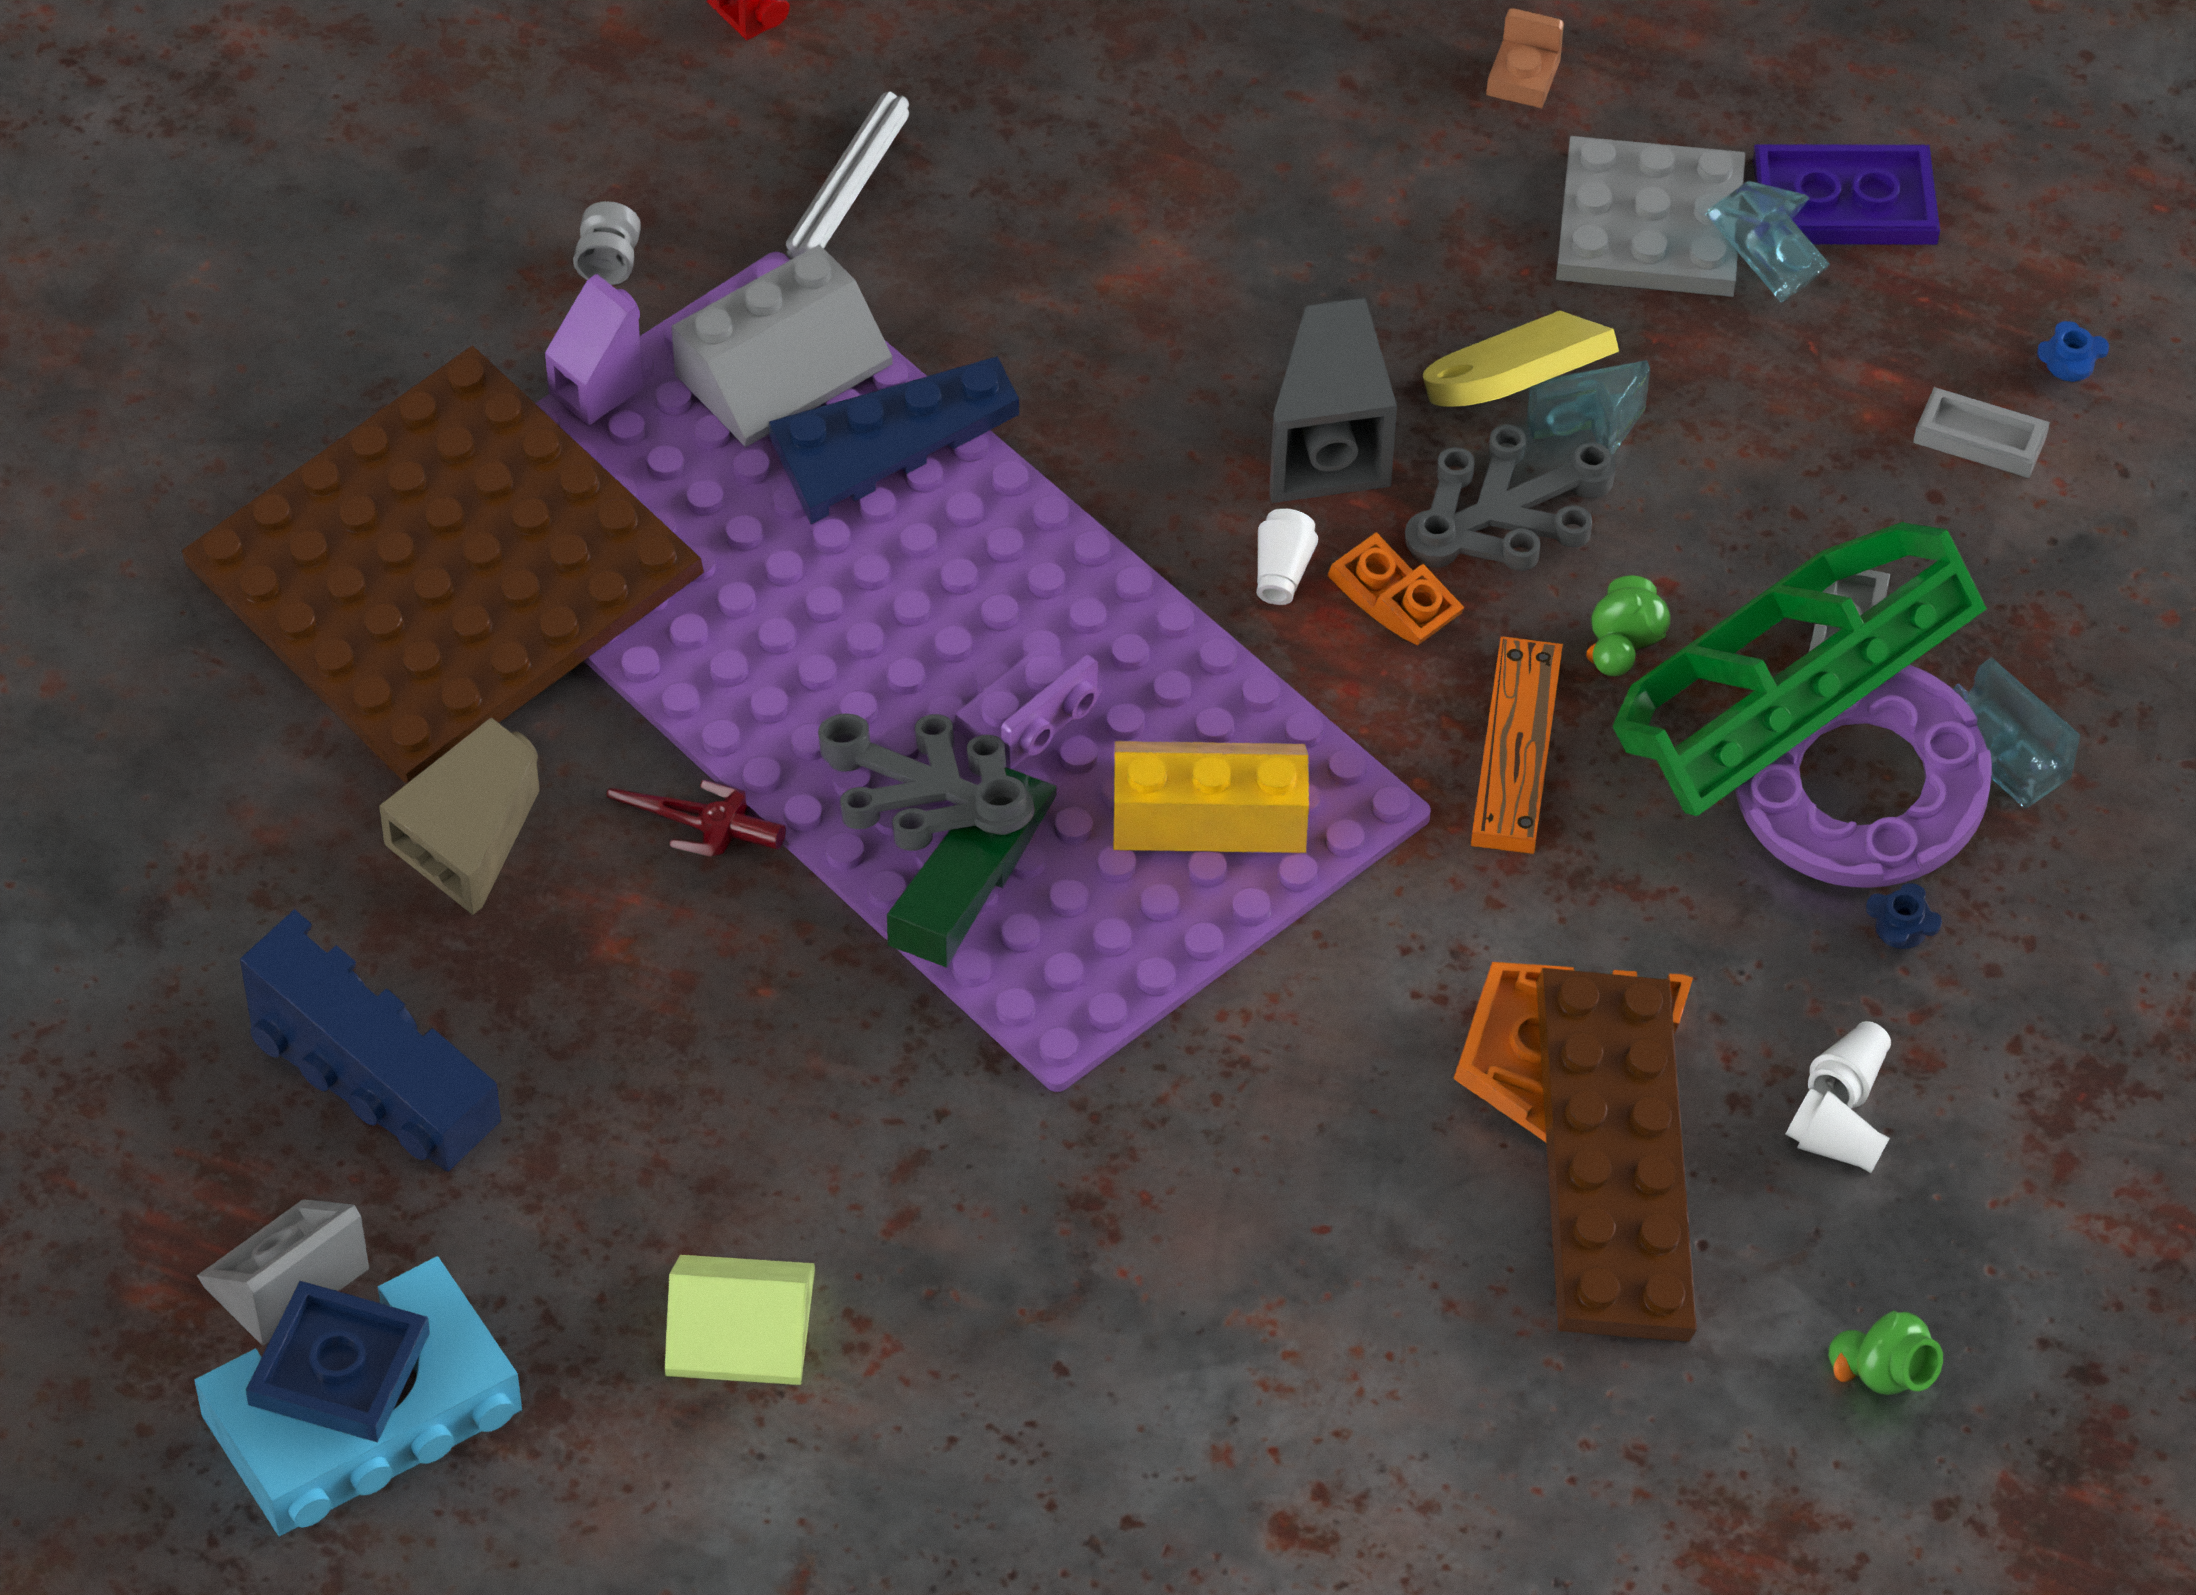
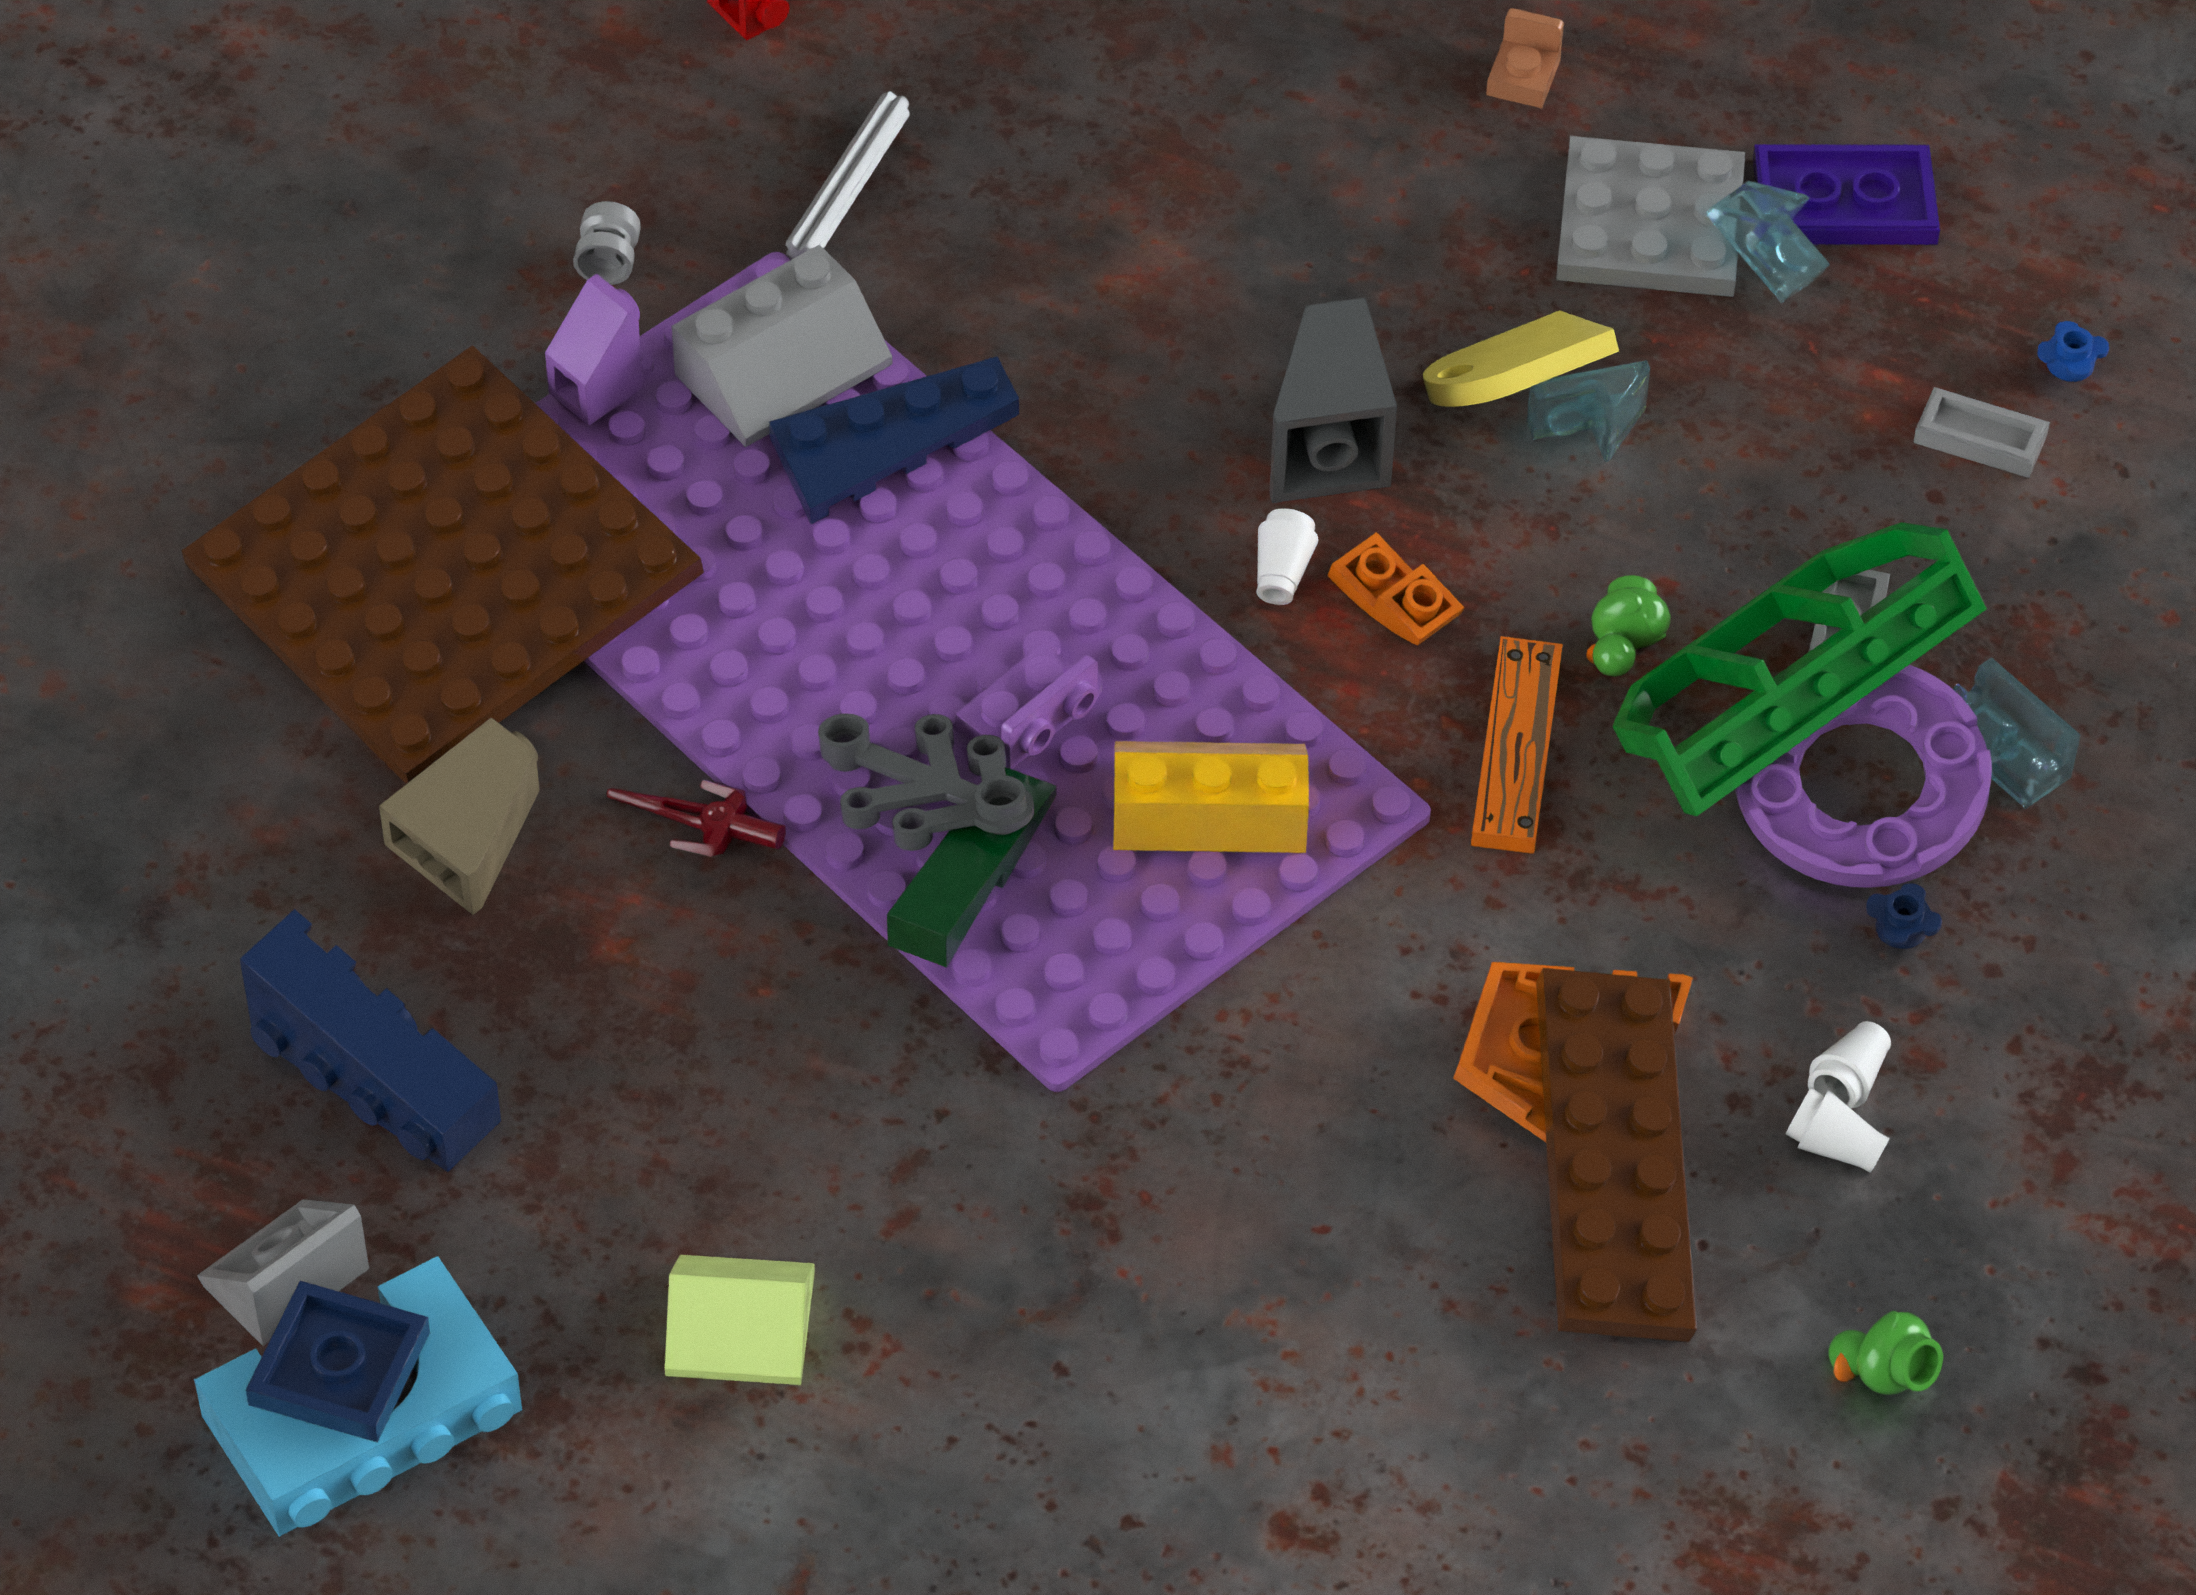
dark grey plant [1405,425,1616,571] -> none

